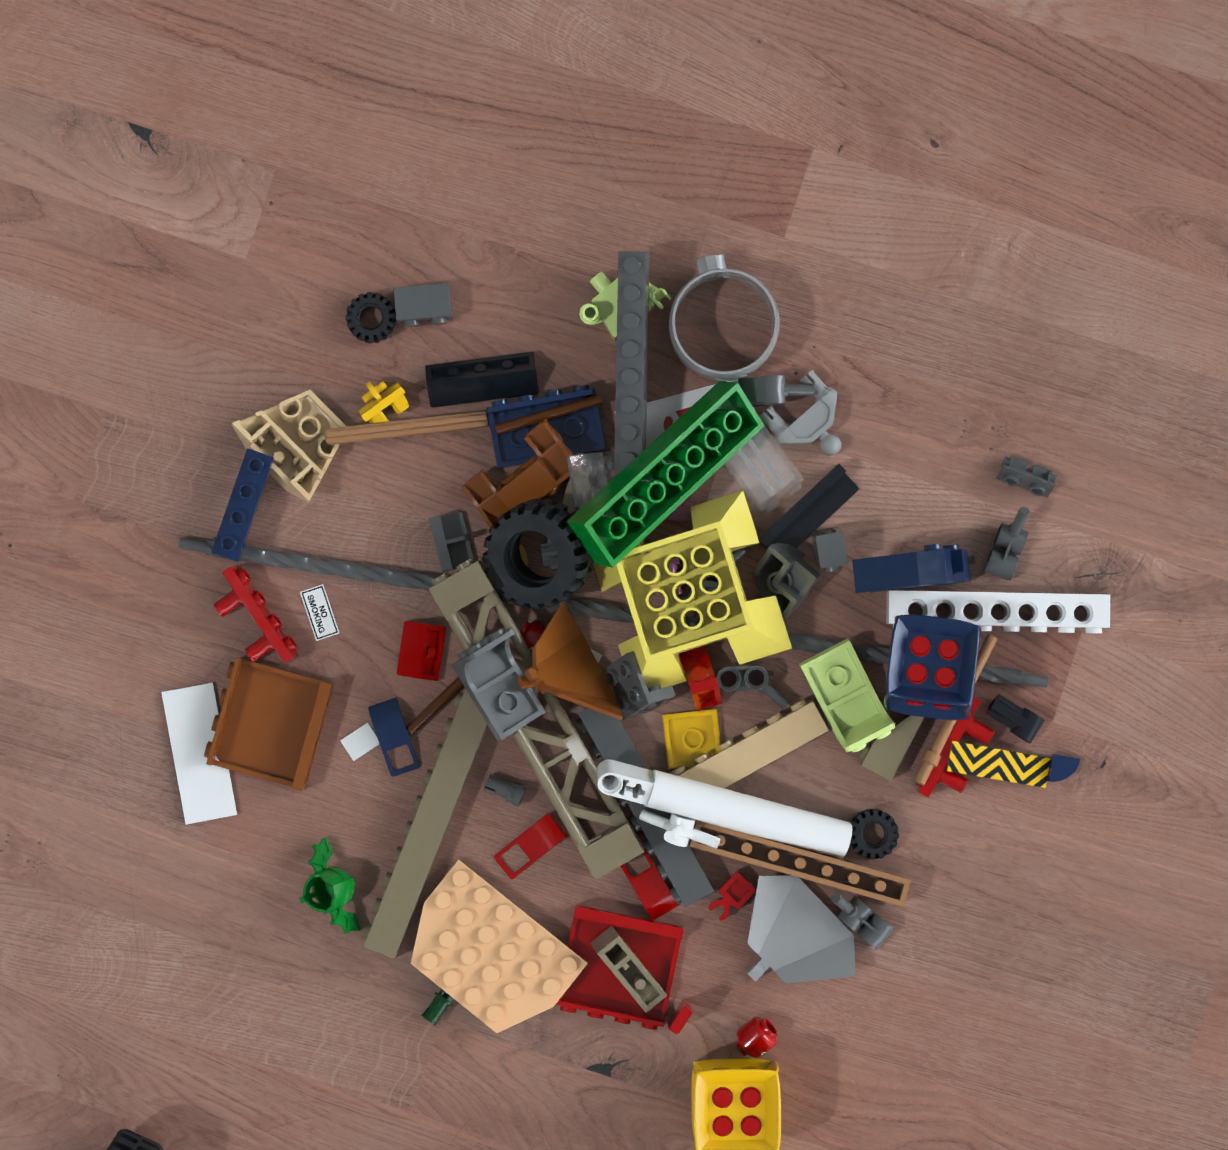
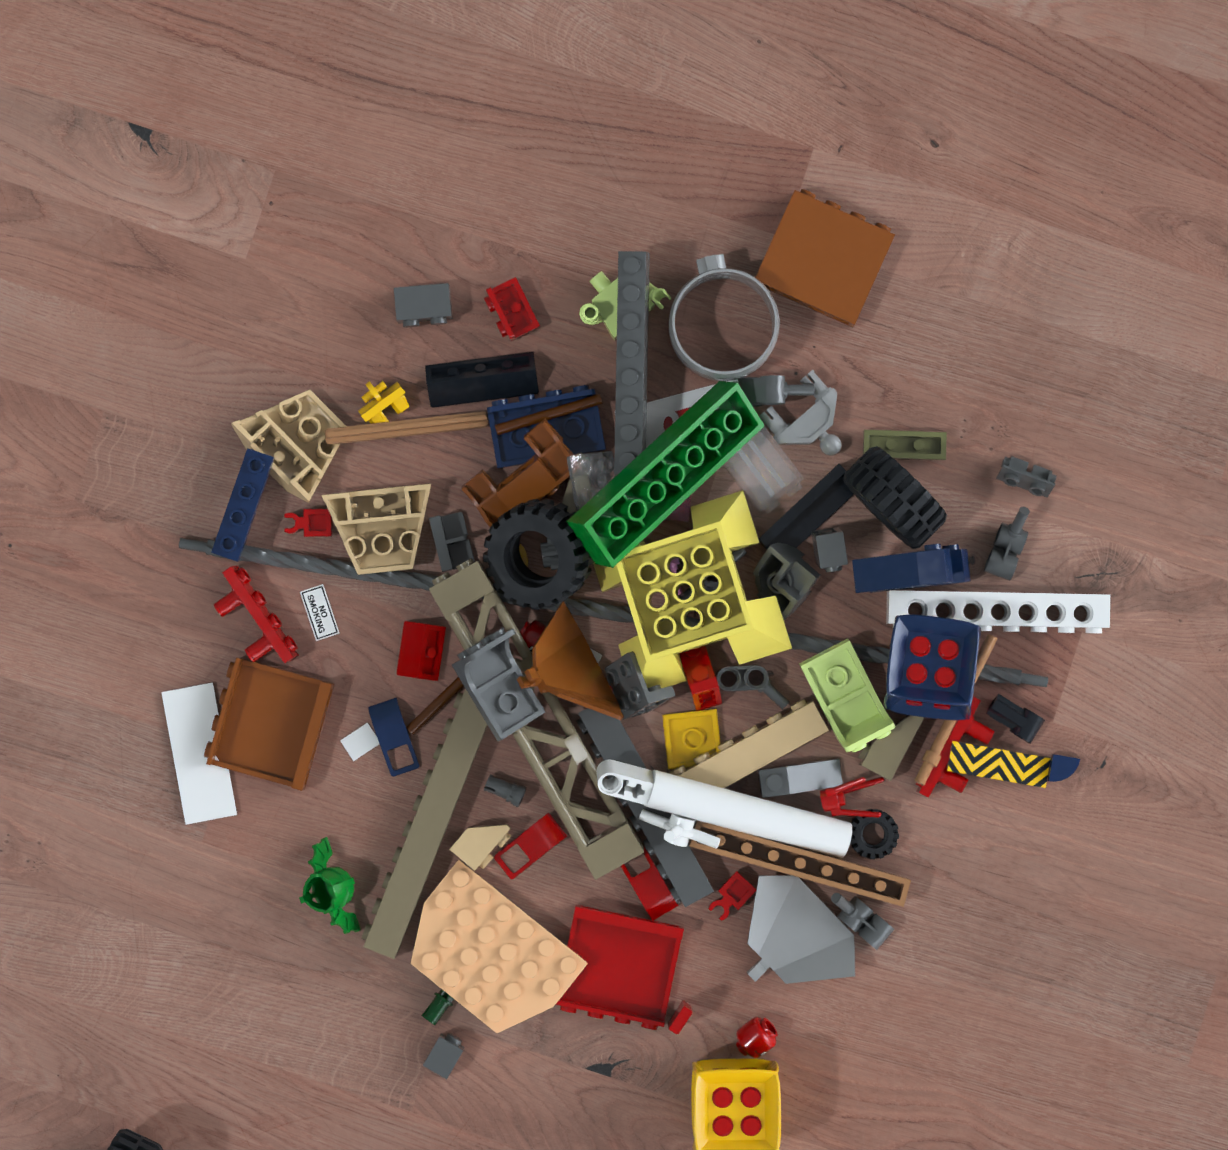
black tyre [346,292,396,344] -> none
dark tan slope [590,925,668,1013] -> none
none -> red plate [284,509,332,537]
none -> tan wedge [321,484,431,575]
none -> dark grey brick [423,1033,465,1080]
none -> tan slope [449,824,511,871]
none -> red bracket [484,277,540,341]
none -> dark orange panel [755,189,895,328]
none -> slope [758,759,843,798]
none -> red plant [820,777,884,818]
none -> black tyre [843,446,947,549]
none -> olive plate [863,430,947,460]

